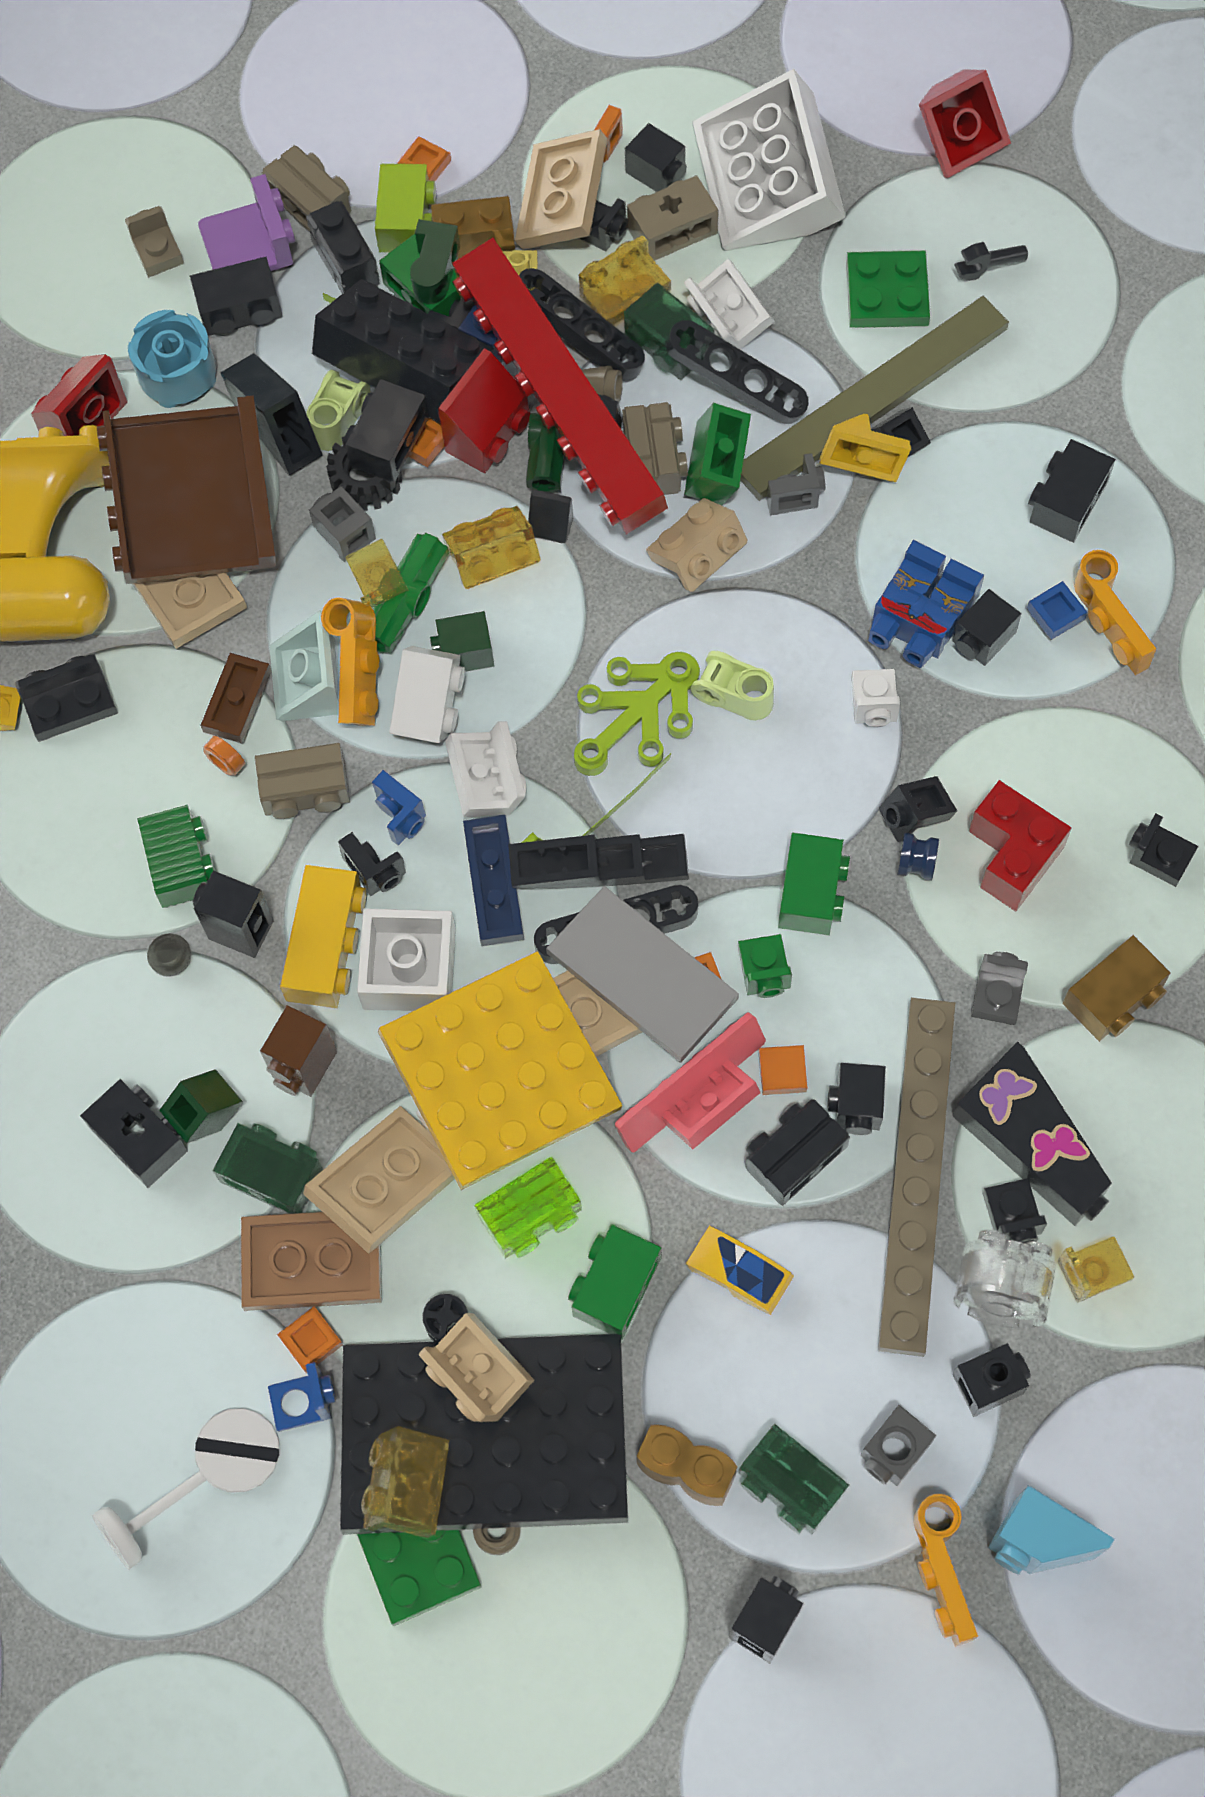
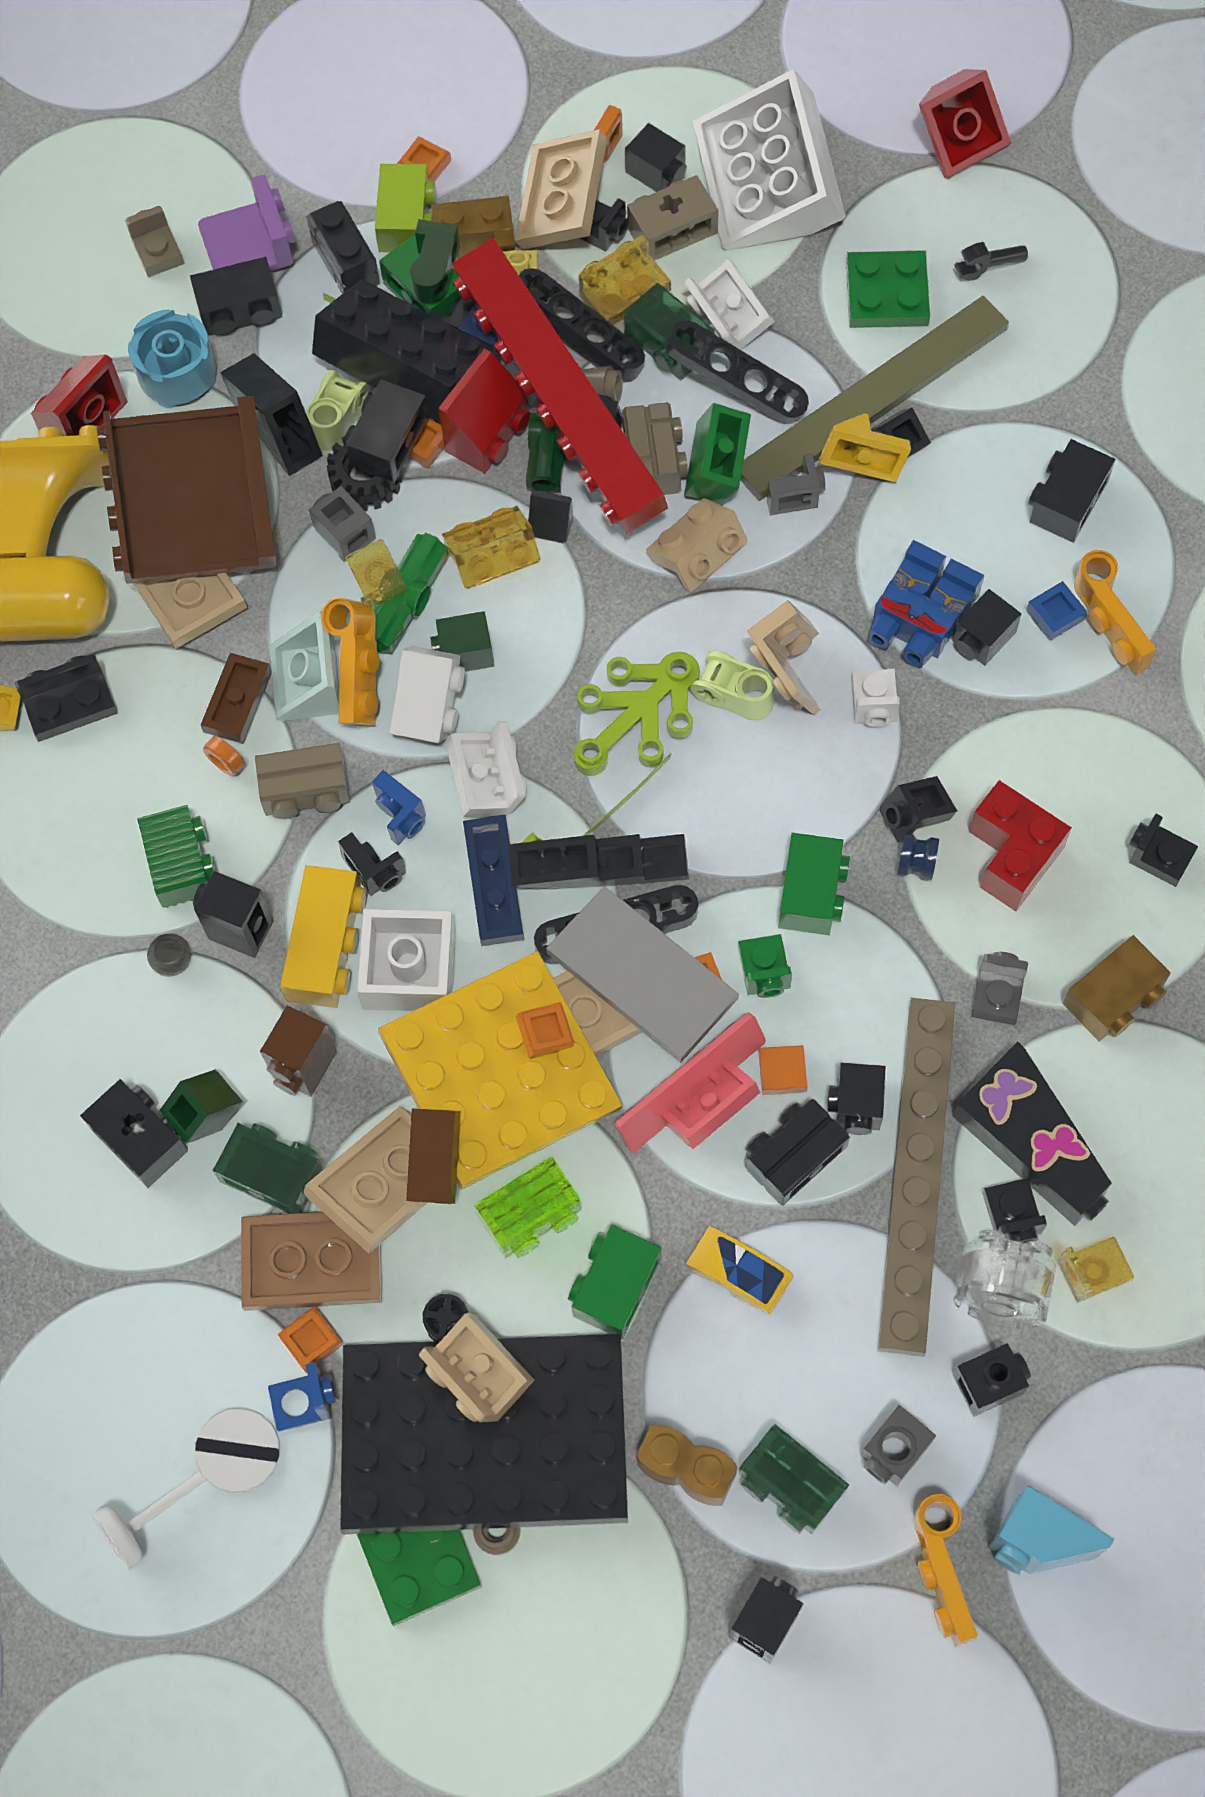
dark tan brick [261,145,351,232] -> none
clear yellow bracket [361,1426,449,1538] -> none
none -> reddish brown tile [406,1109,461,1204]
none -> orange tile [516,1002,575,1059]
none -> tan bracket [747,600,821,715]

